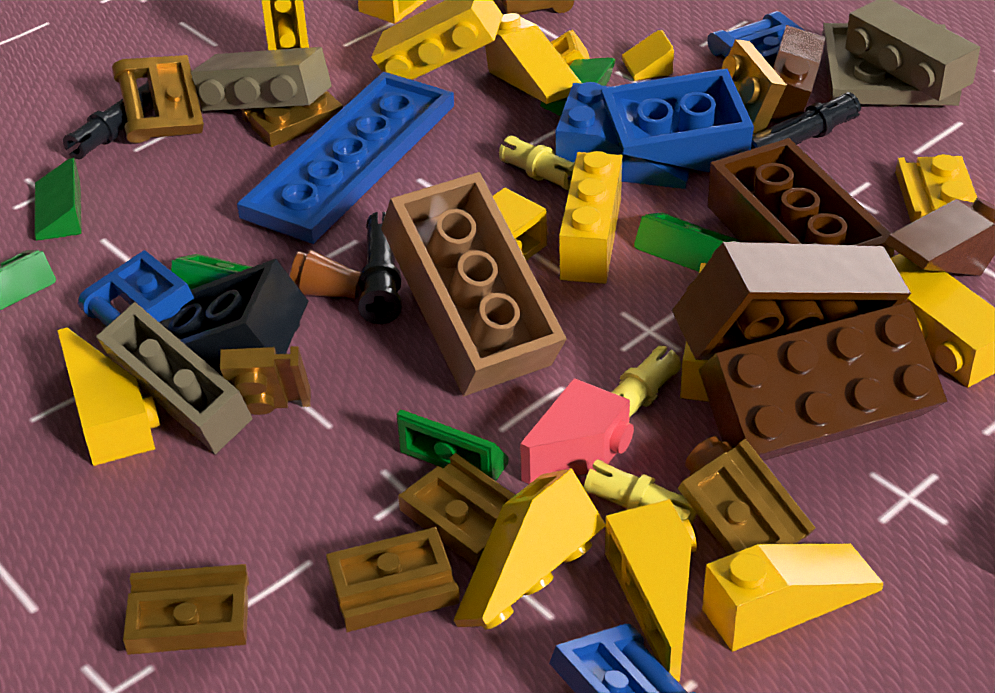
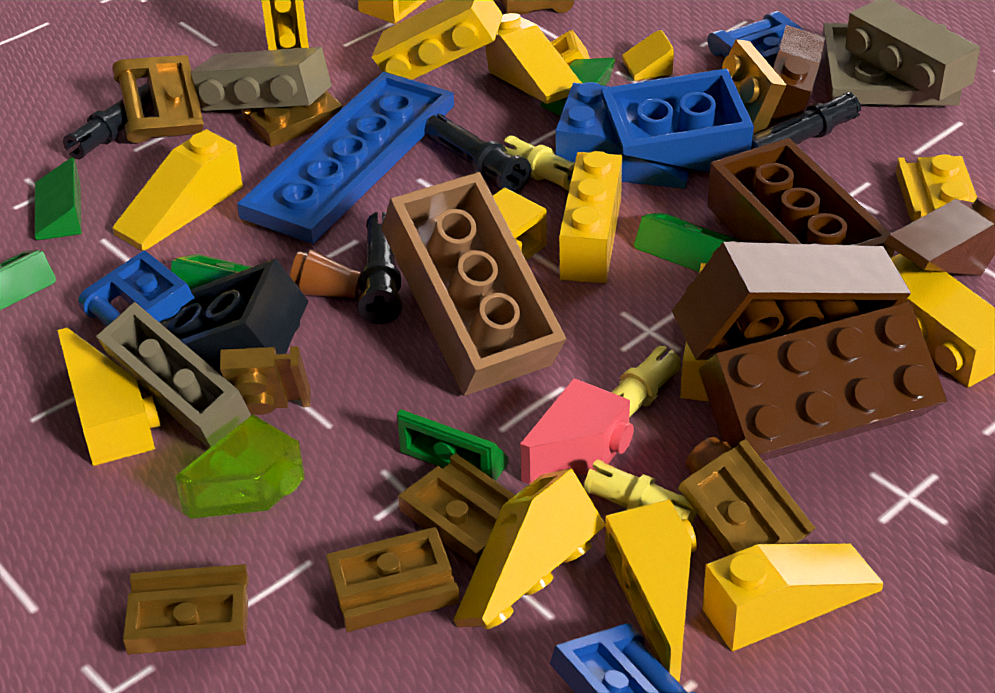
none -> yellow slope [112,129,243,251]
none -> clear neon green slope [175,414,305,519]
none -> black pin [424,114,531,193]

